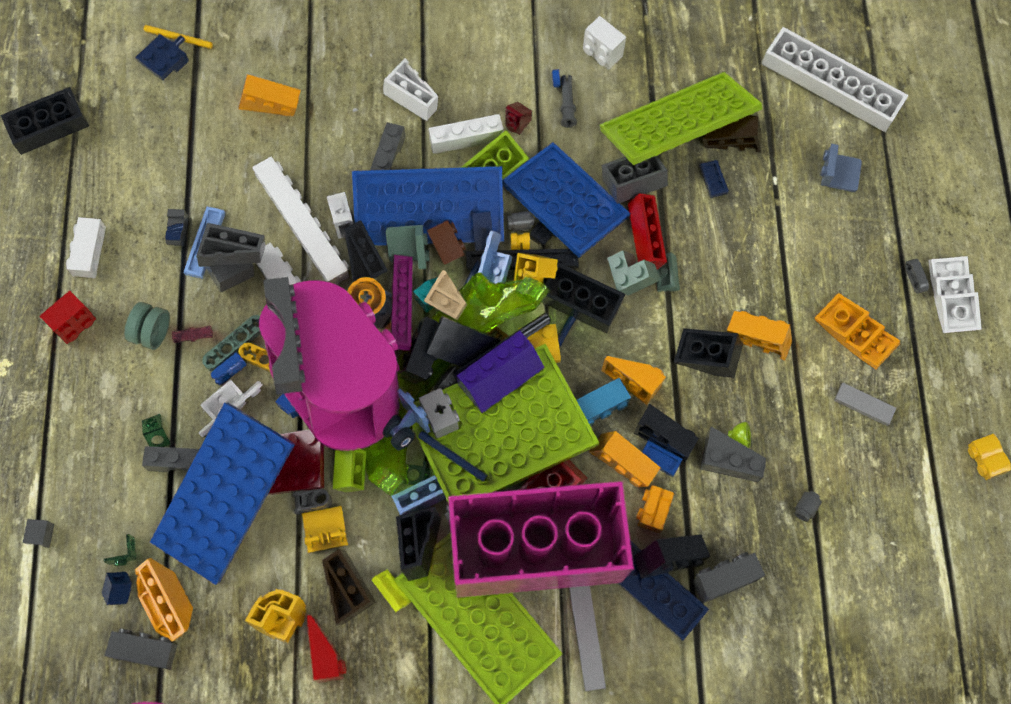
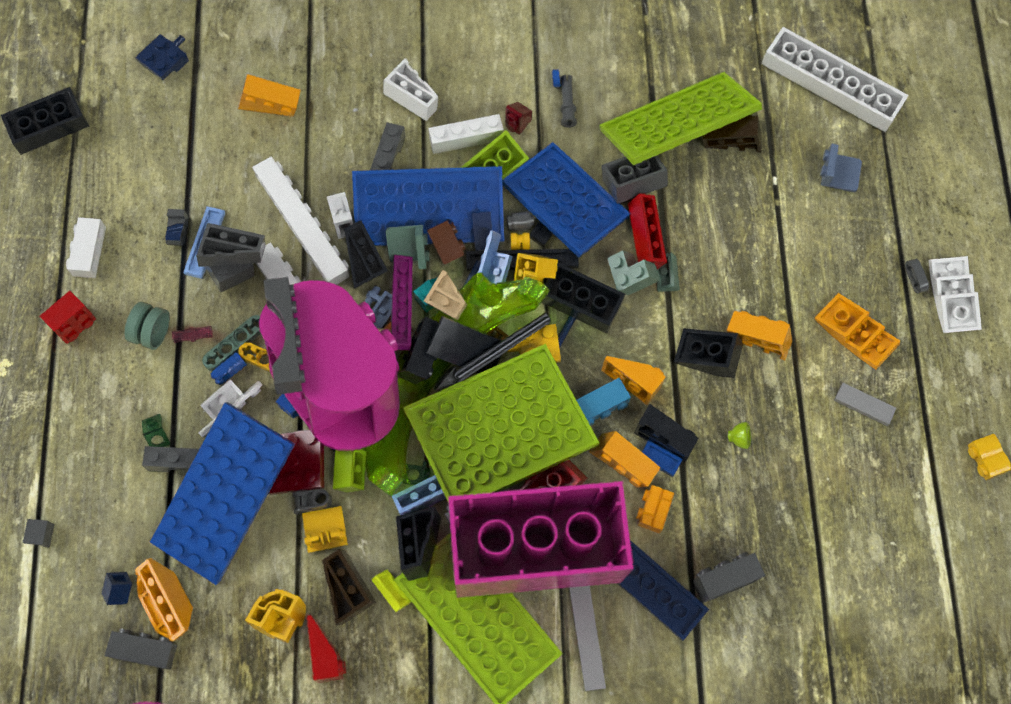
clear green bracket [103,534,137,566] -> none
yellow bar [144,25,213,49] -> none
light orange brick [347,277,386,315] -> none
plate [383,389,430,450] -> none
dark blue bar [418,431,488,482] -> none
light grey brick [419,388,460,439] -> none
dark purple slope [457,331,545,413] -> none
white brick [583,16,626,70] -> none
black wedge [633,534,711,579] -> none
dark blue plate [699,160,729,198] -> none
dark grey wedge [700,427,766,482] -> none
dark grey brick [794,491,822,522] -> none

